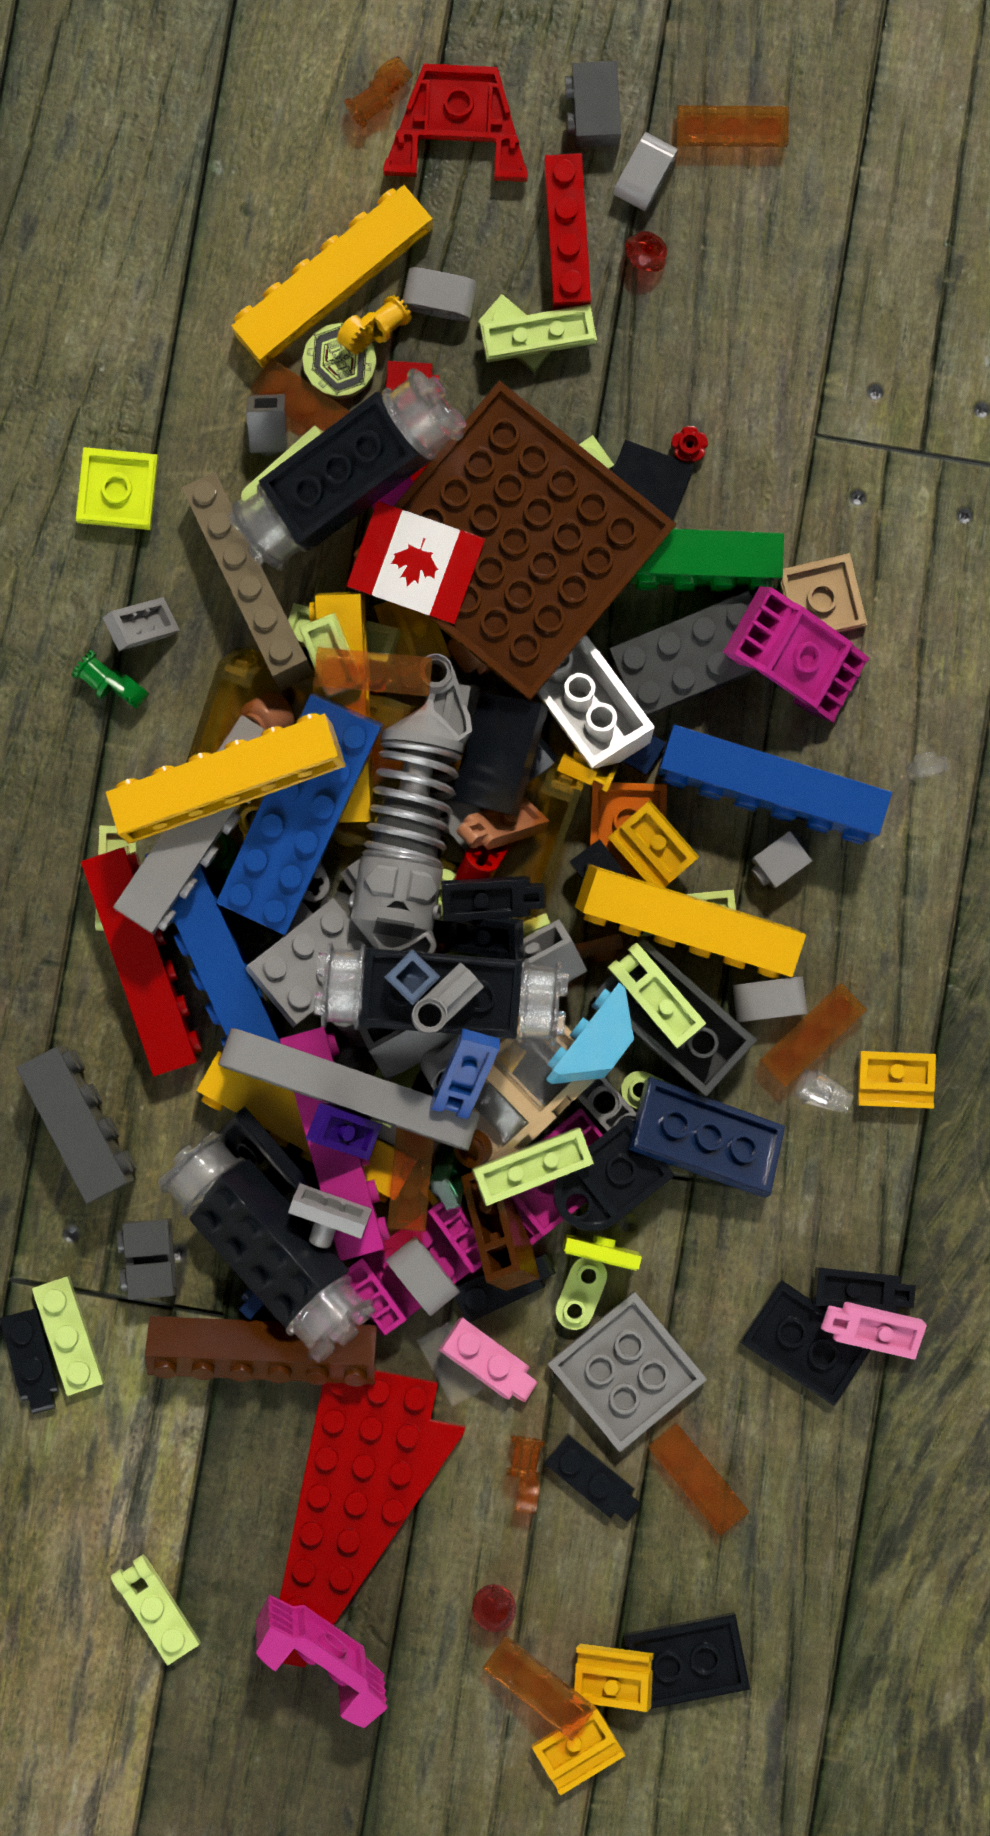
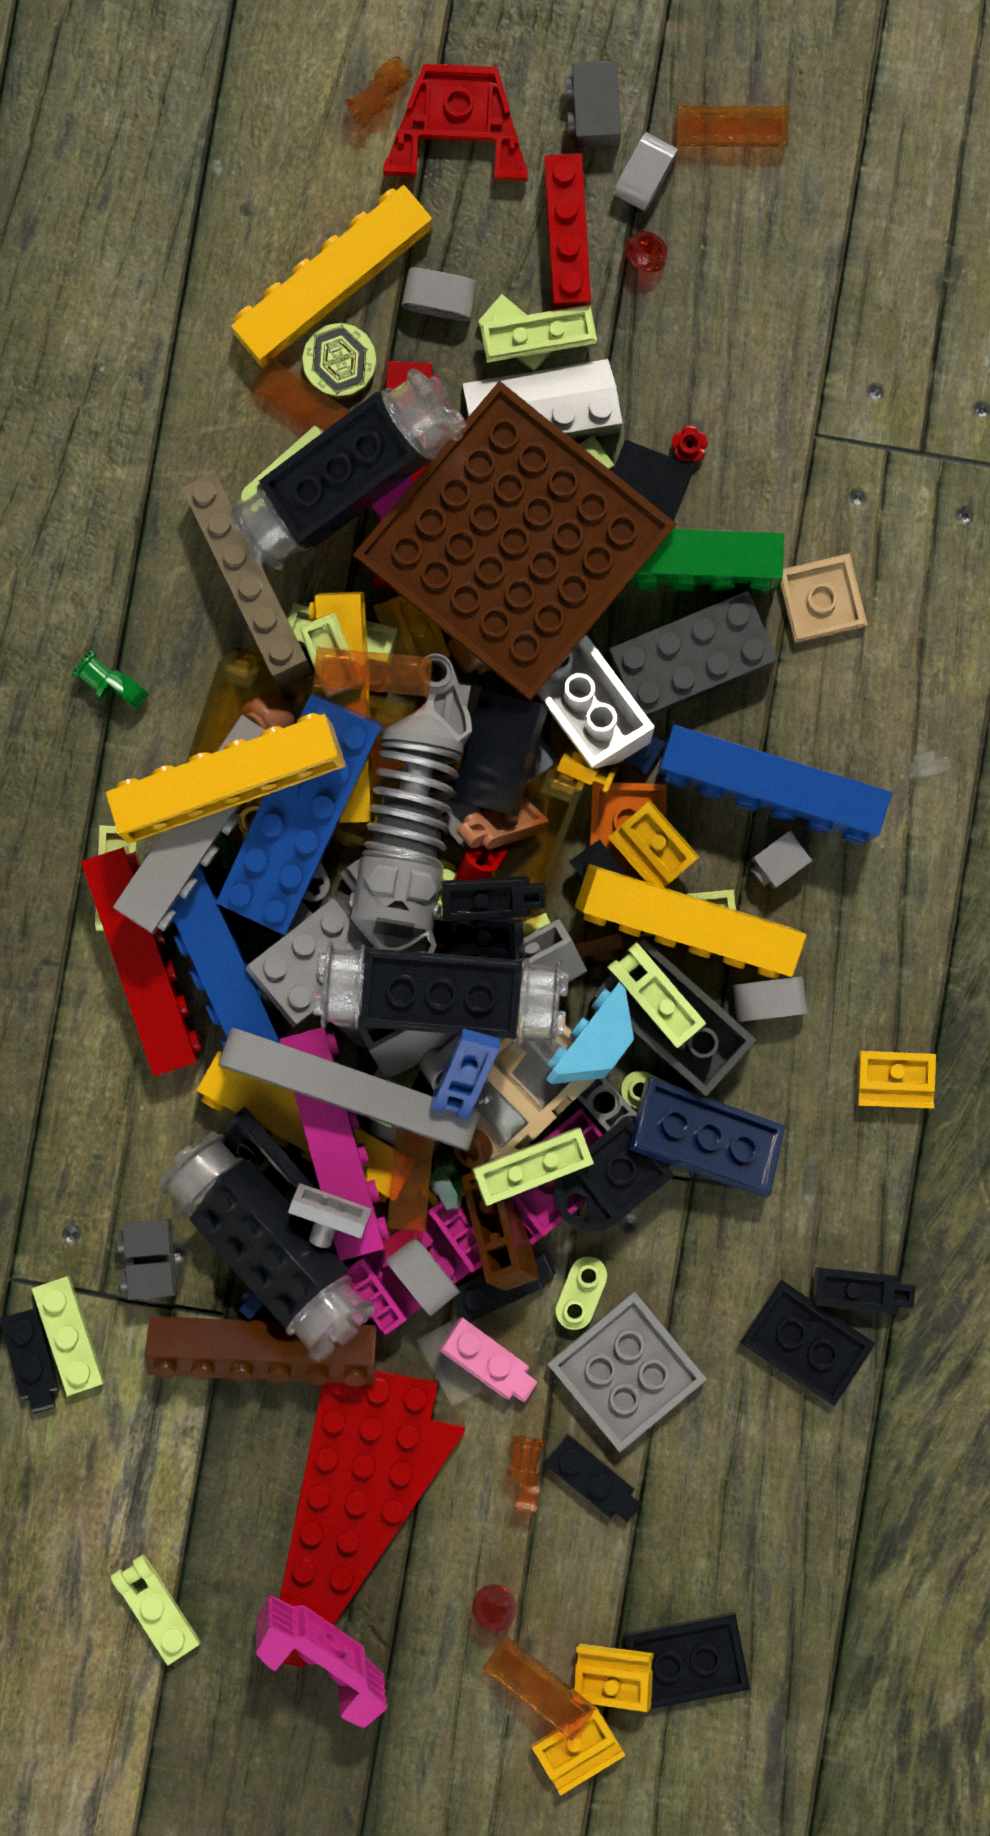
dark grey brick [16,1046,137,1204] -> none
neon yellow plate [75,447,159,530] -> none
light grey tile [103,597,180,651] -> none
dark grey brick [246,394,288,456] -> none
dark purple slope [306,1103,382,1160] -> none
yellow connector [337,295,412,355] -> none
sticker [346,501,485,625] -> none
sand blue slope [385,949,440,1005] -> none
light grey piece [411,962,484,1034] -> none
neon yellow plate [562,1234,642,1271] -> none
clear orange plate [647,1422,749,1536] -> none
dark pink plate [723,586,869,723] -> none
clear orange plate [759,983,867,1087] -> none
clear cone [794,1069,853,1113] -> none
bright pink hinge [821,1302,927,1360] -> none
none -> white slope [462,359,622,441]

